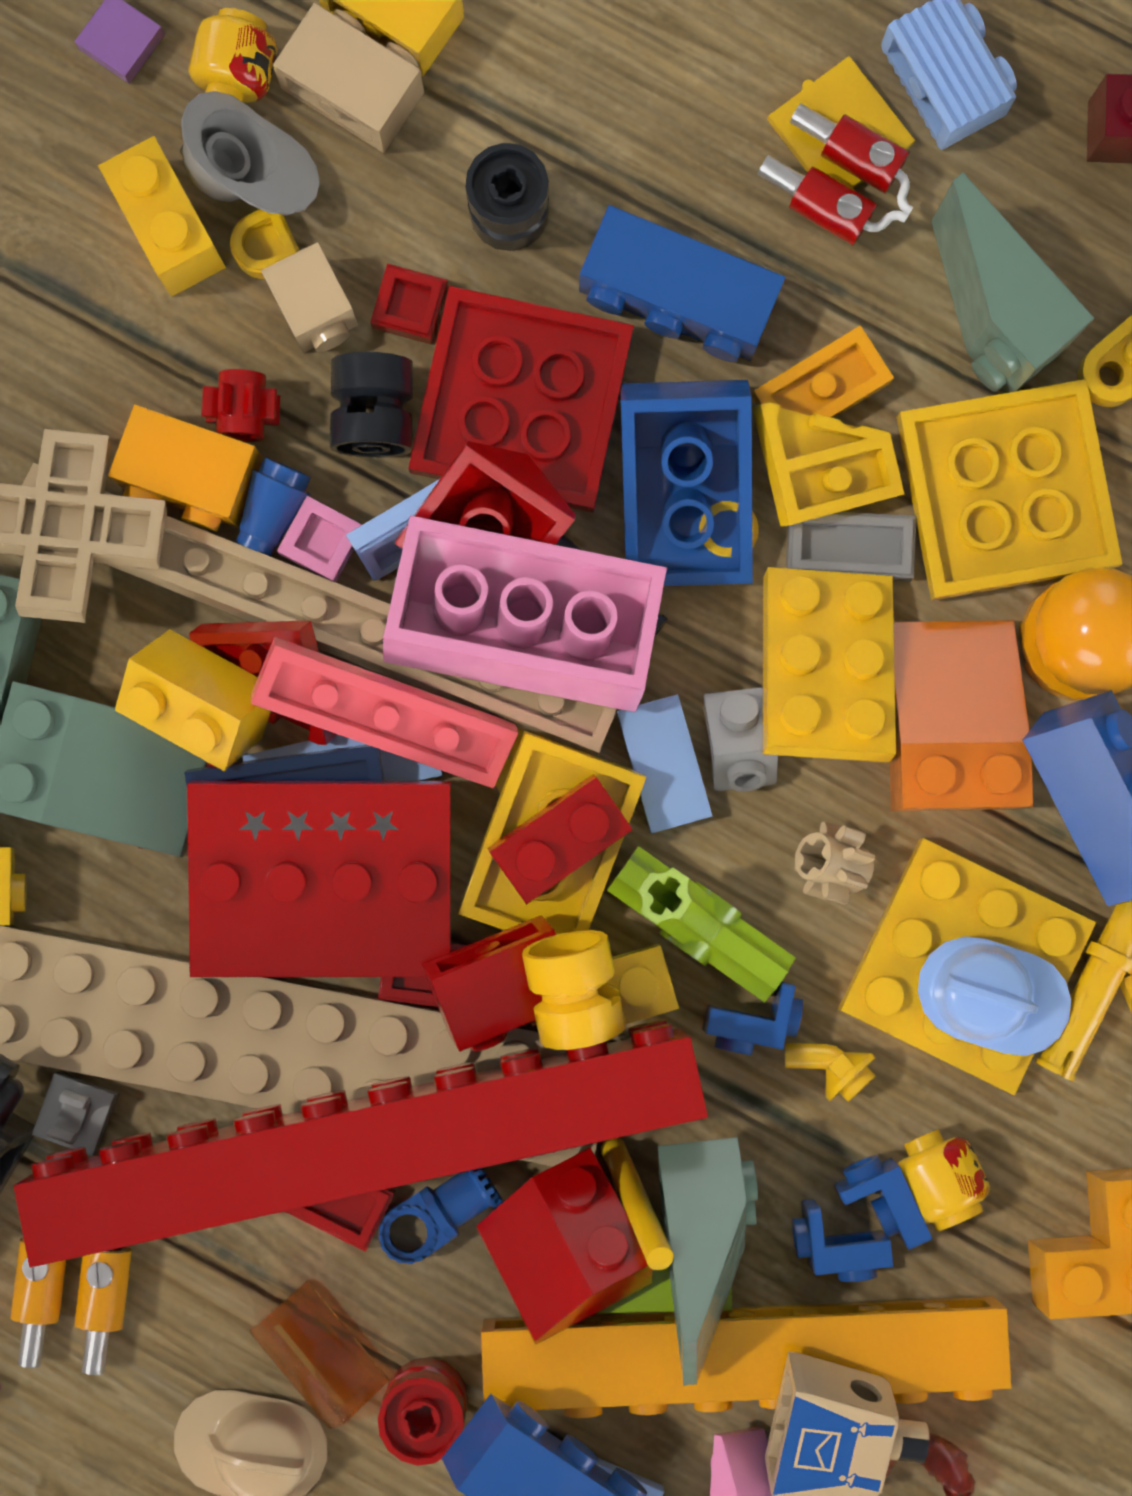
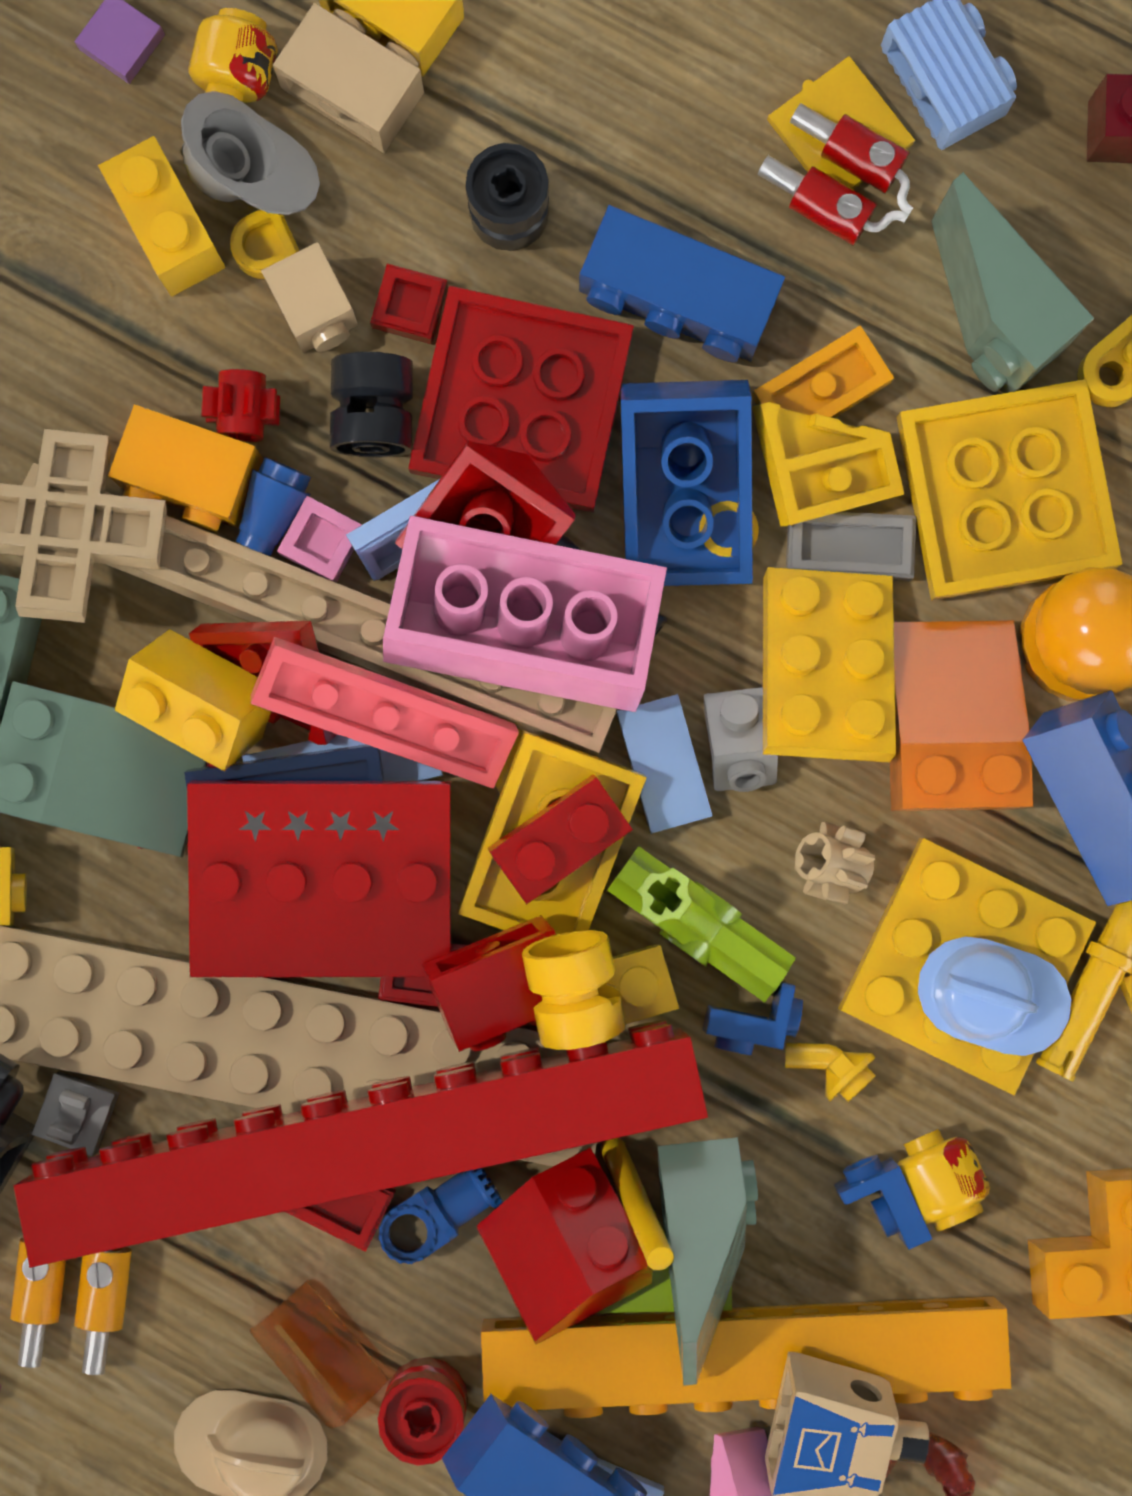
blue bracket [792,1199,894,1282] -> none

